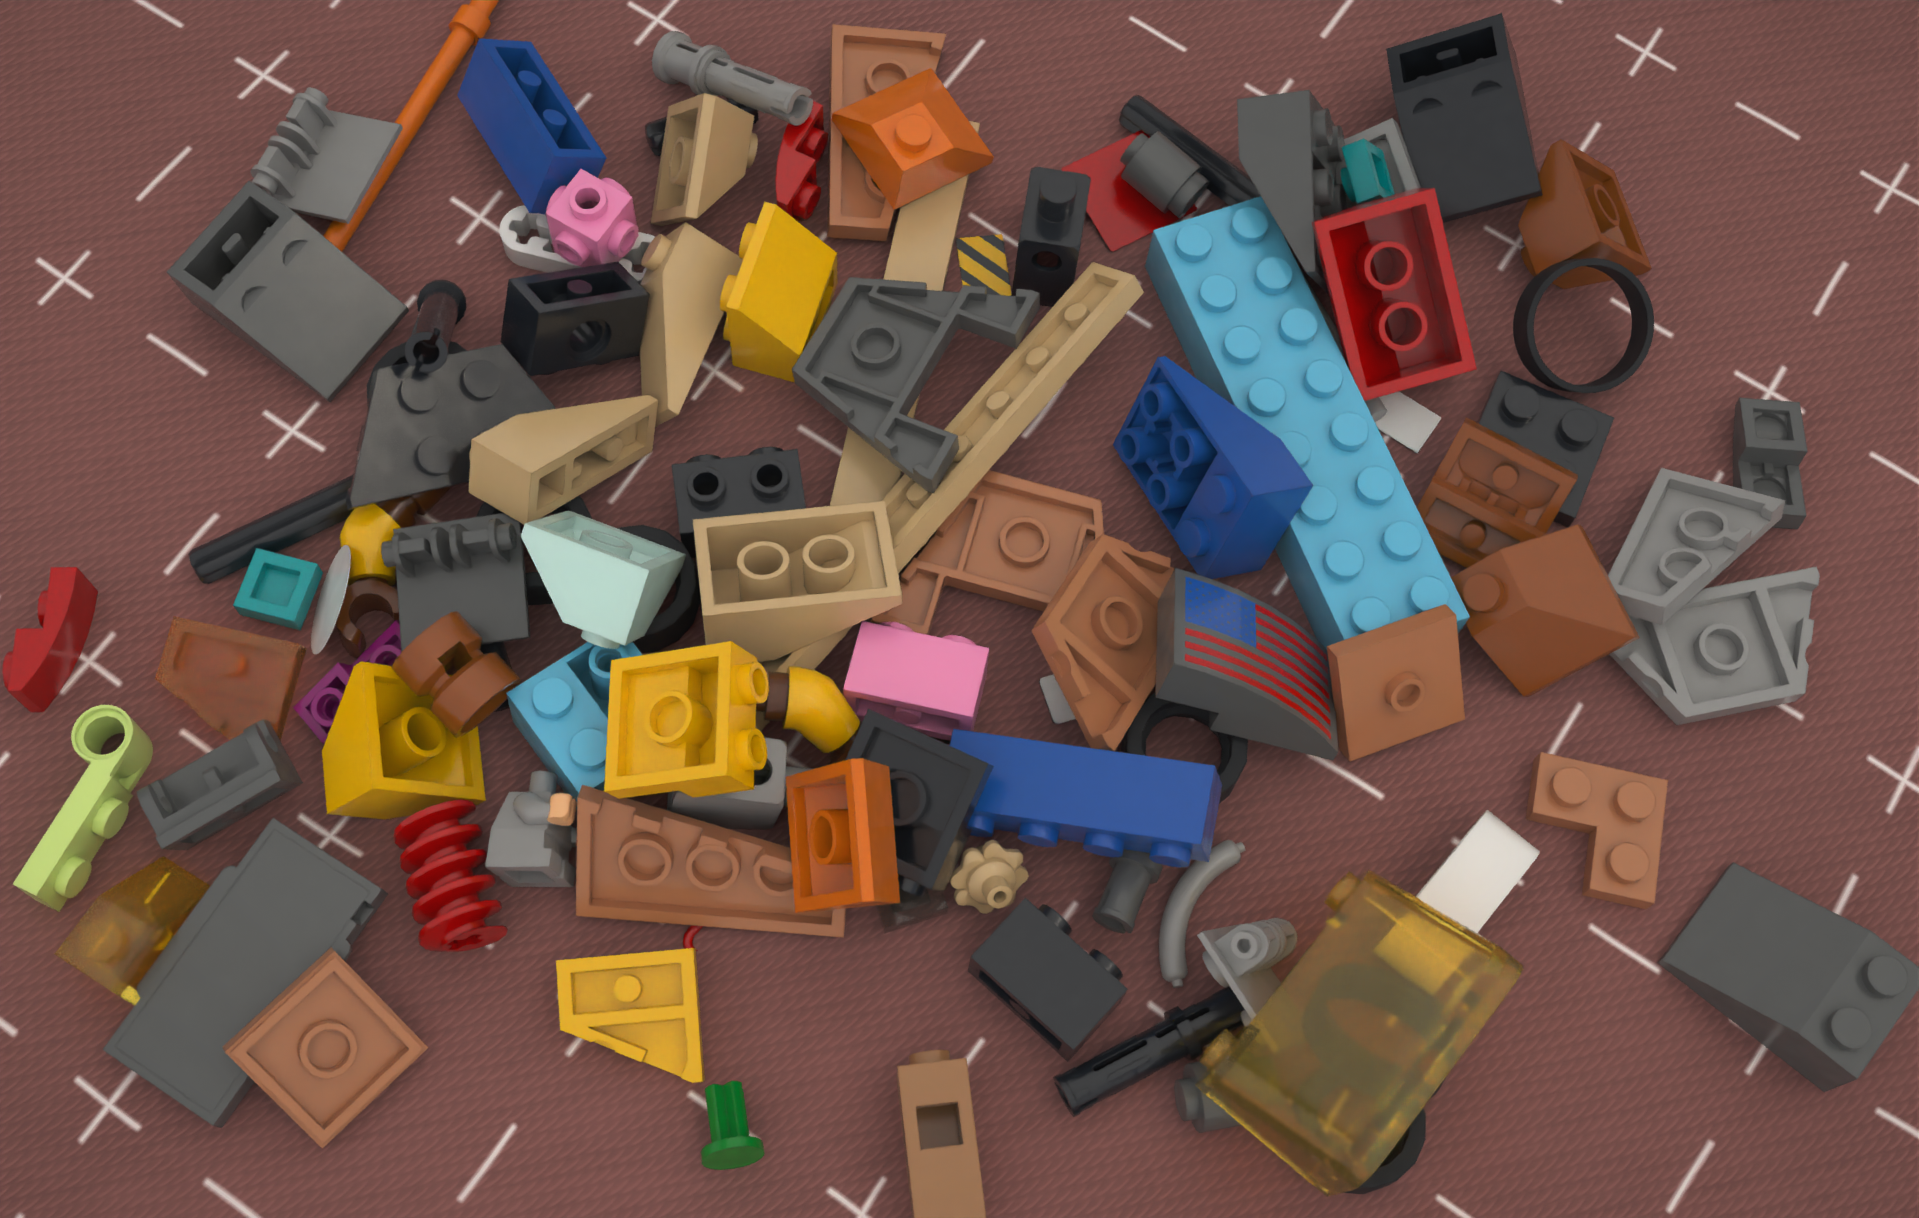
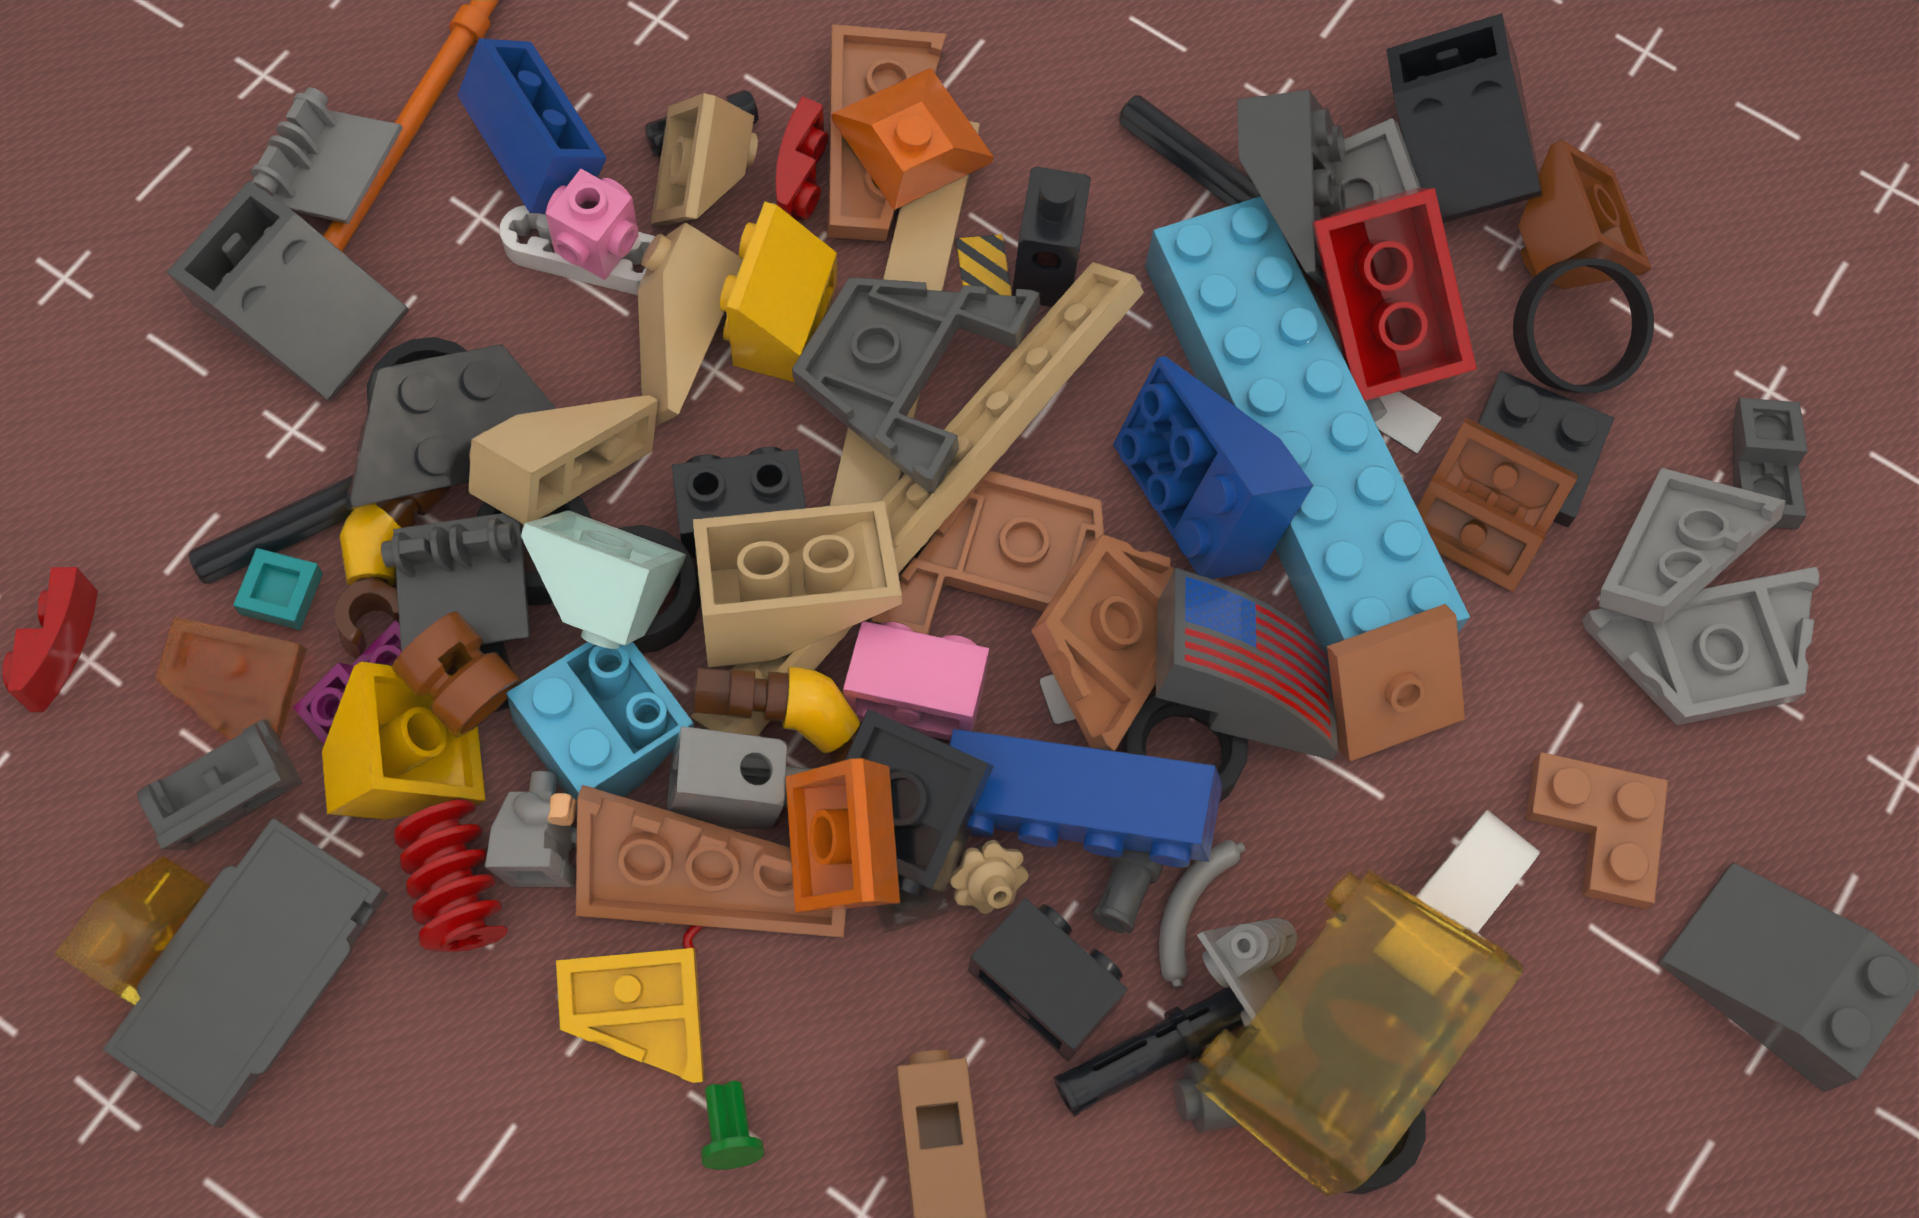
yellowish green plate [13,705,153,912] -> none
nougat plate [223,947,428,1149] -> none
white sticker [311,545,351,655] -> none
black pin [405,280,467,373] -> none
black brick [500,262,650,376] -> none
yellow plate [604,641,769,799] -> none
light grey pin [652,31,813,125] -> none
red sticker [1061,130,1197,252] -> none
dark grey brick [1120,131,1210,218] -> none
teal plate [1340,138,1395,204] -> none
dark orange slope [1451,525,1640,697] -> none

